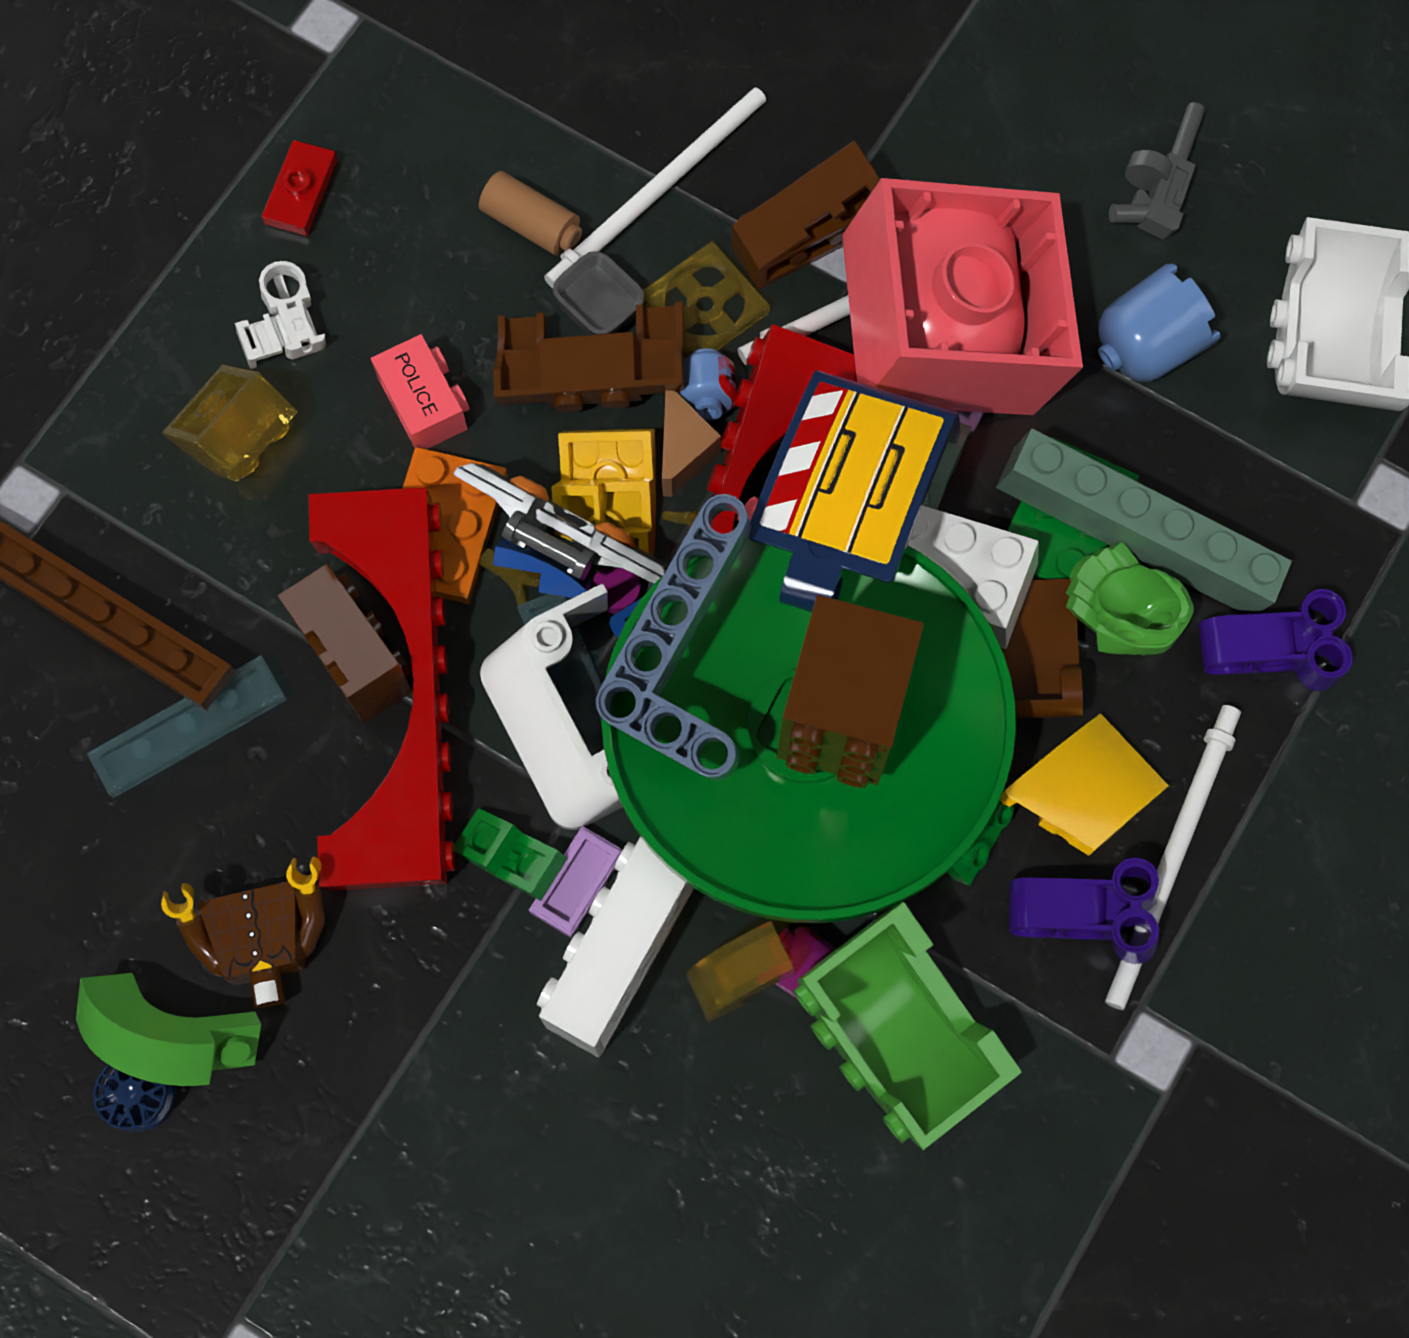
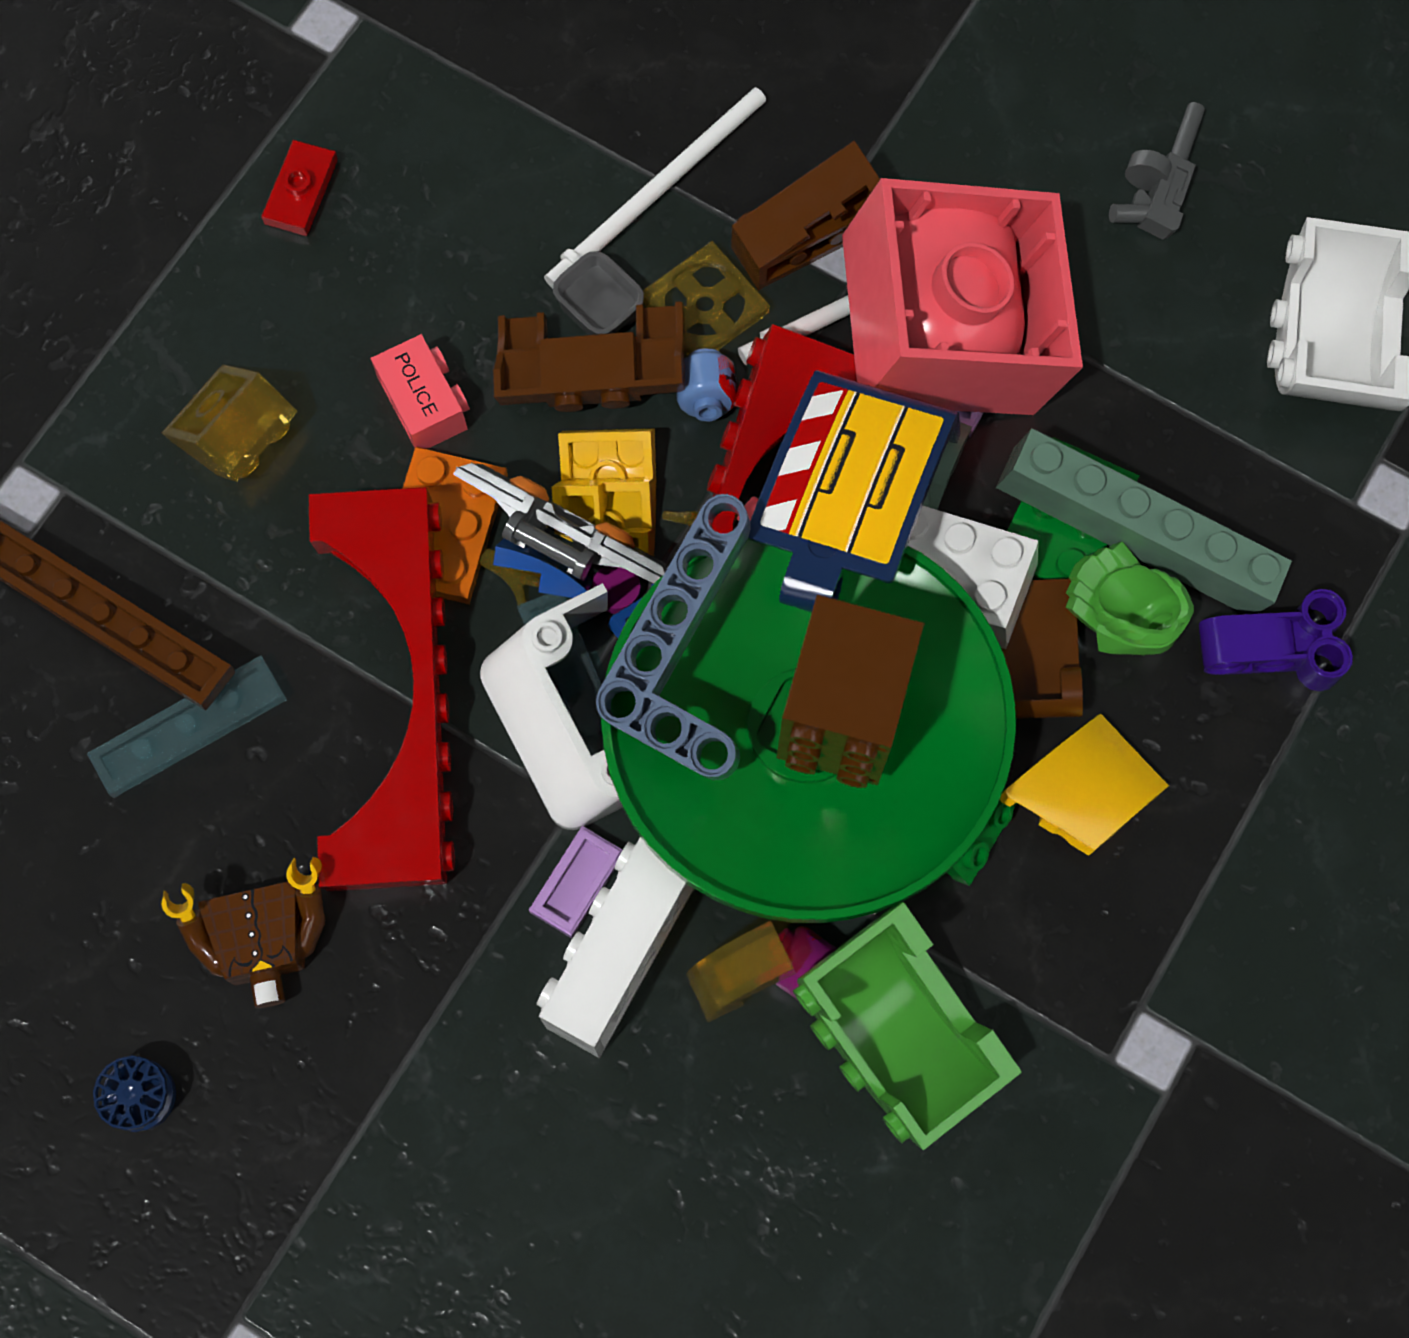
bright green arch [76,973,261,1086] -> none
white piece [235,261,326,369] -> none
reddish brown wedge [277,564,413,724] -> none
green slope [454,808,567,901] -> none
medium nougat brick [479,171,582,256] -> none
medium nougat slope [662,390,721,497] -> none
dark purple piece [1009,858,1159,964] -> none
medium blue cylinder [1098,264,1220,382] -> none
white bar [1105,705,1241,1010] -> none

